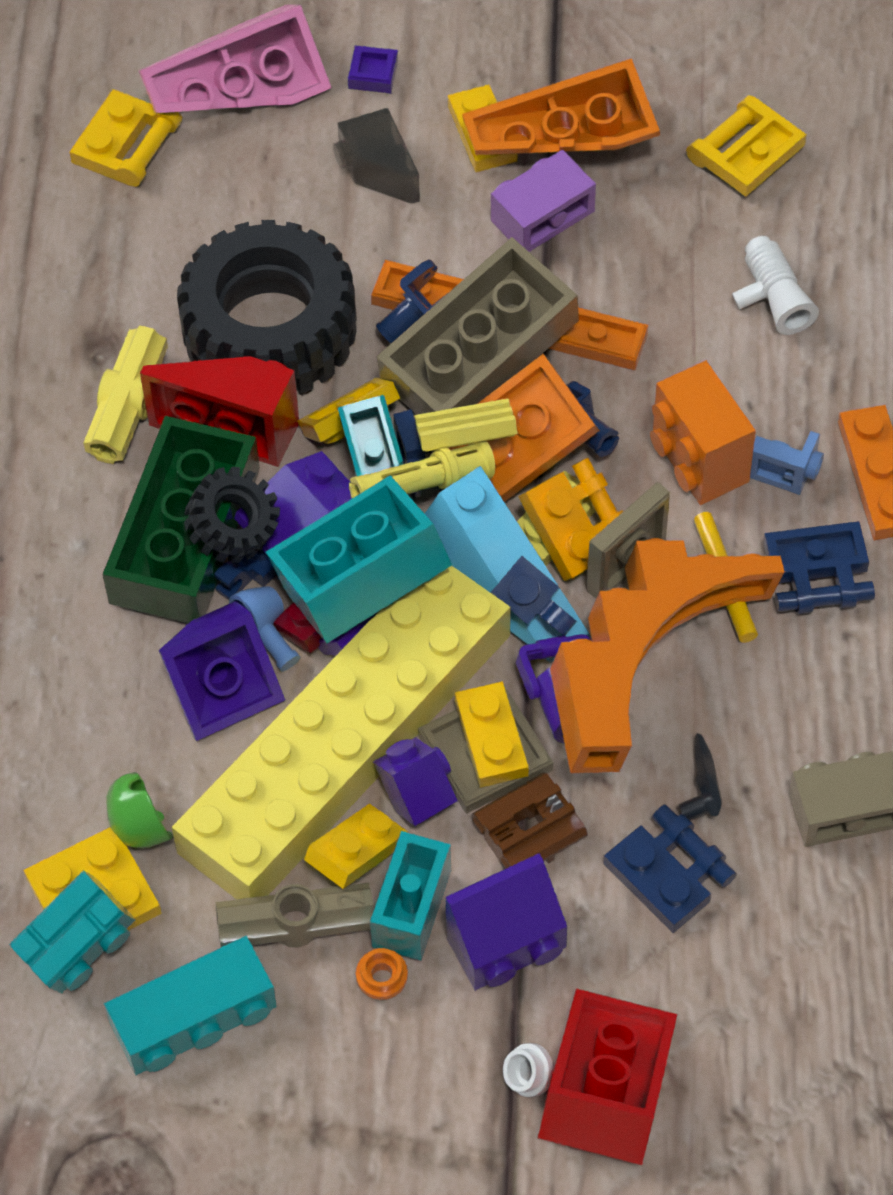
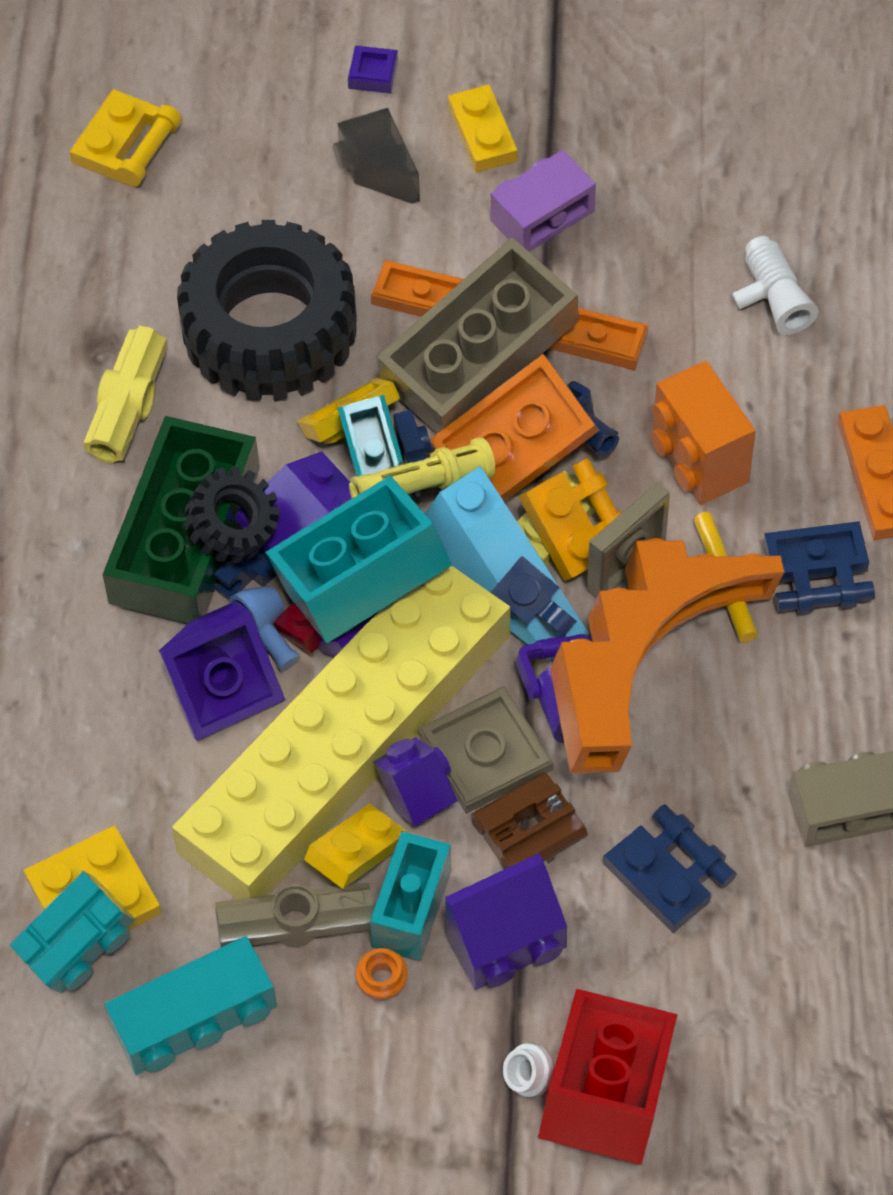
bright green hair [106,772,173,848] -> none
bright pink wedge [139,5,332,113] -> none
red slope [140,356,299,467] -> none
dark blue piece [376,259,448,343] -> none
light yellow tile [414,398,518,452] -> none
yellow plate [454,681,529,788] -> none
orange wedge [462,58,661,155] -> none
black bar [678,733,722,821] -> none
yellow plate [686,95,807,197] -> none
medium blue bracket [750,431,824,495] -> none

